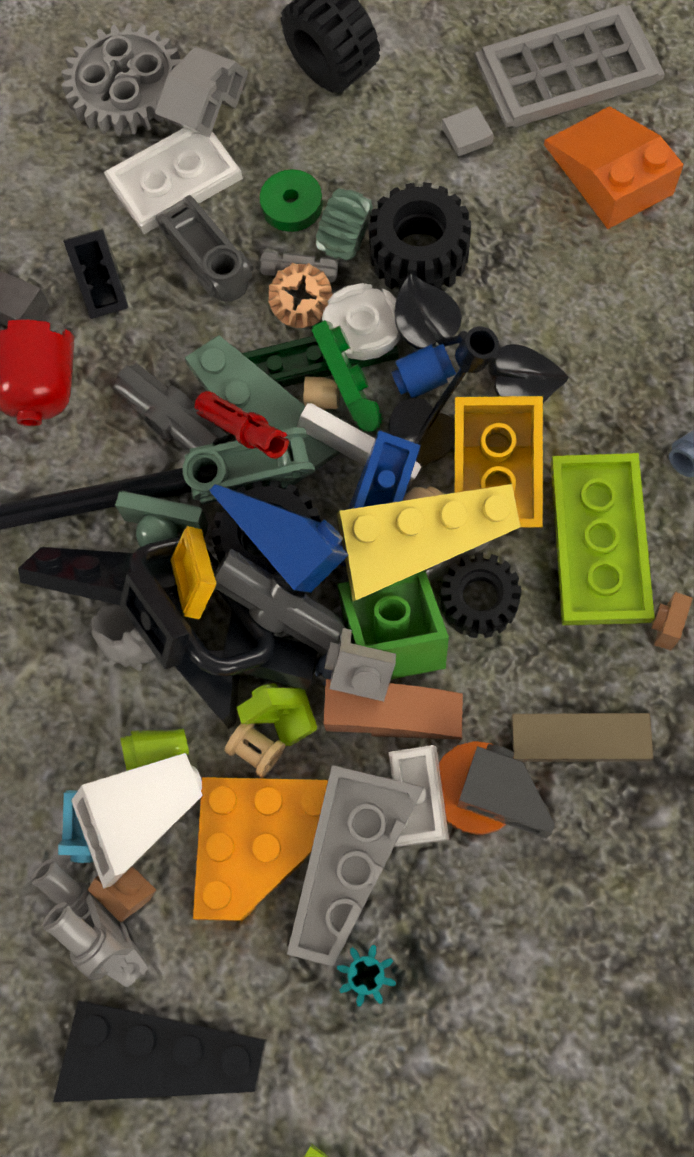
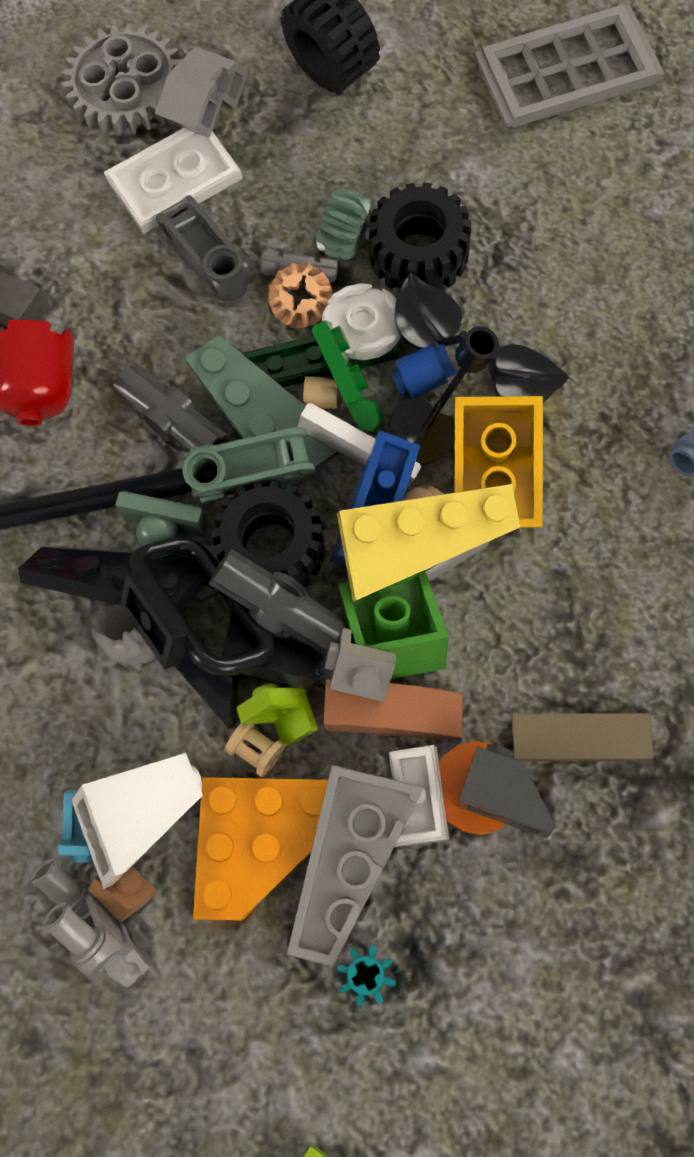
black wing [53,1000,267,1102] -> none
black slope [63,228,129,319] -> none
lime cone [120,728,189,771] -> none
yellow tile [171,526,216,619] -> none
red pin [194,391,289,459] -> none
blue slope [209,484,348,593] -> none
green piece [260,169,323,232] -> none
black tyre [440,552,522,638] -> none
light grey tile [442,106,494,157] -> none
orange slope [544,106,684,229] -> none
lime plate [550,453,655,626] -> none
medium nougat plate [651,592,693,651] -> none

